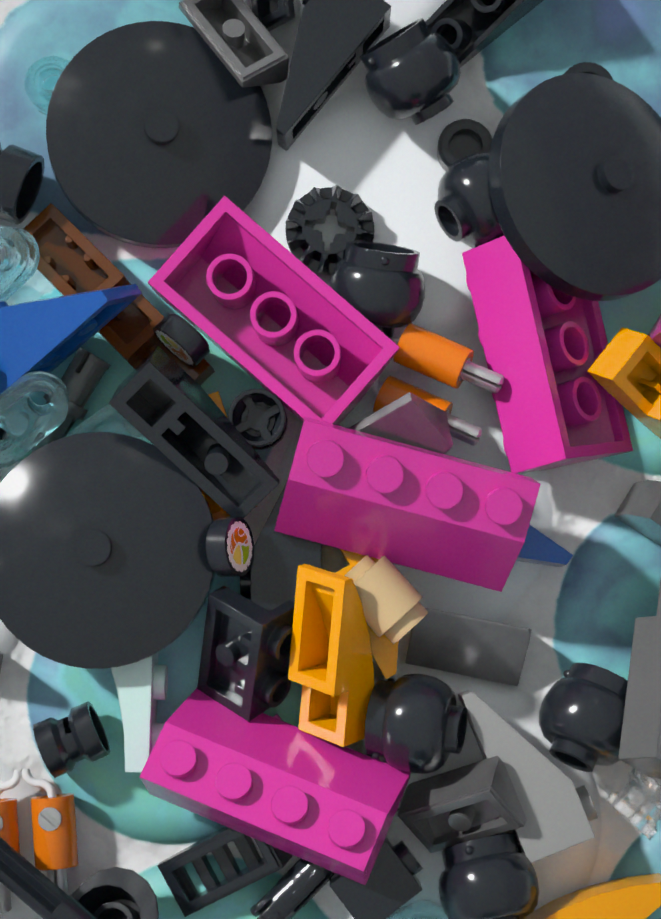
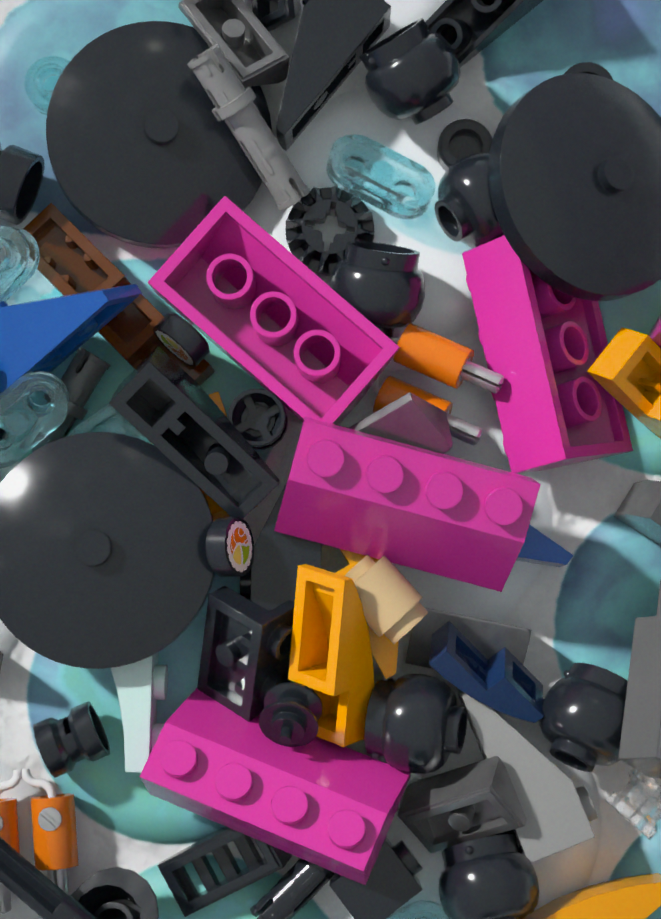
none -> light grey pin [187,44,310,210]
none -> black wheel [259,682,323,747]
none -> clear light blue plate [326,134,435,219]
none -> dark blue slope [429,621,544,723]

